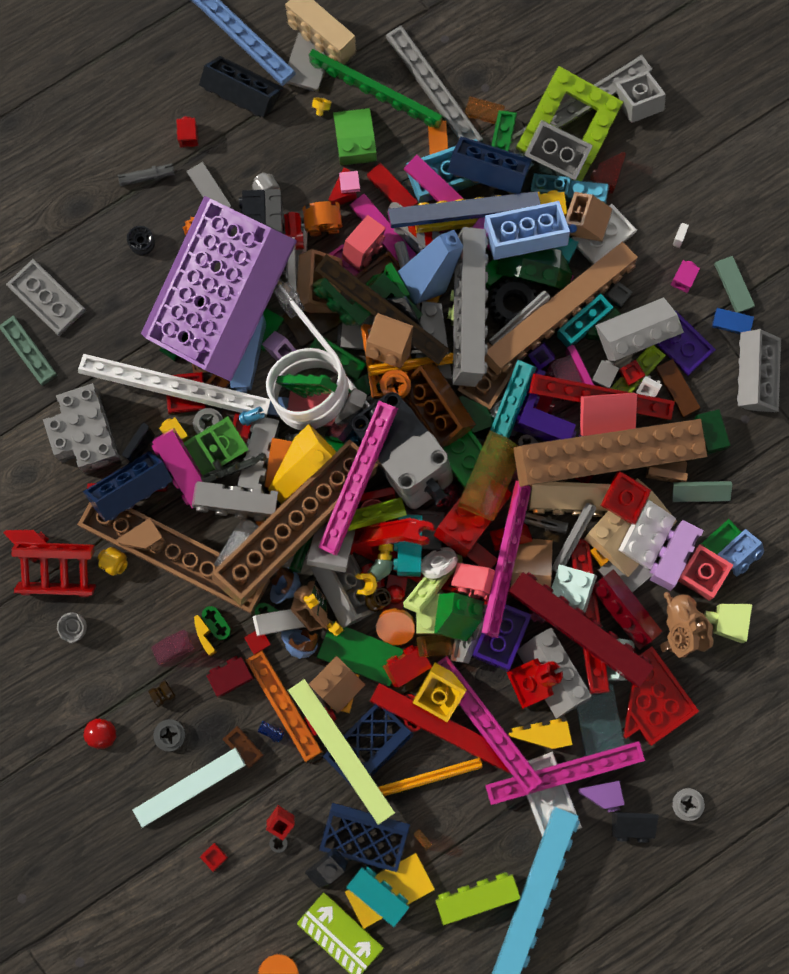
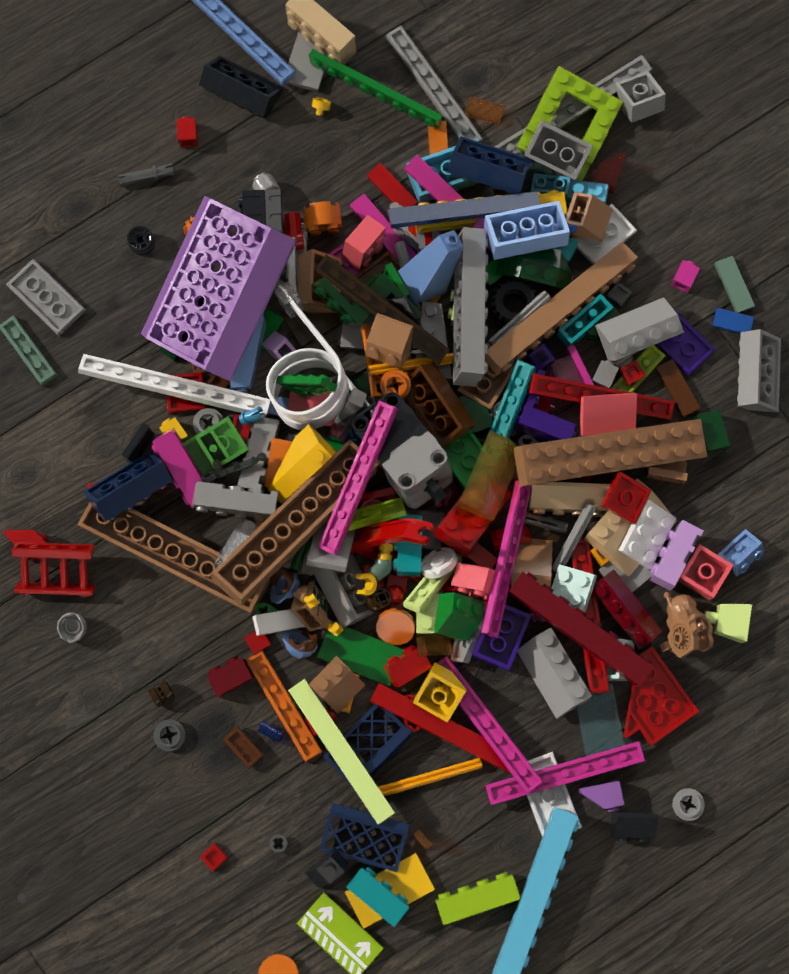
light grey piece [43,383,122,475] -> none
red hair [83,719,116,749] -> none
yellow head [98,547,128,576] -> none
medium nougat slope [117,518,165,551] -> none
light aqua tile [133,748,246,827] -> none
clear pink slope [151,629,195,665] -> none
light grey tile [187,162,232,209] -> none
yellow slope [194,615,217,656] -> none
green beam [202,606,231,640] -> none
red brick [266,805,295,840] -> none
green tile [310,337,366,381] -> none
red slope [328,168,357,205] -> none
bright green slope [333,108,377,165] -> none
bright pink tile [339,171,360,193] -> none
green tile [491,110,517,152] -> none
red plate [506,658,563,709] -> none
yellow slope [508,718,572,749] -> none
white tile [636,376,662,397] -> none
sand green tile [672,481,732,502] -> none
white tile [673,223,689,248] -> none
green tile [700,519,741,555] -> none

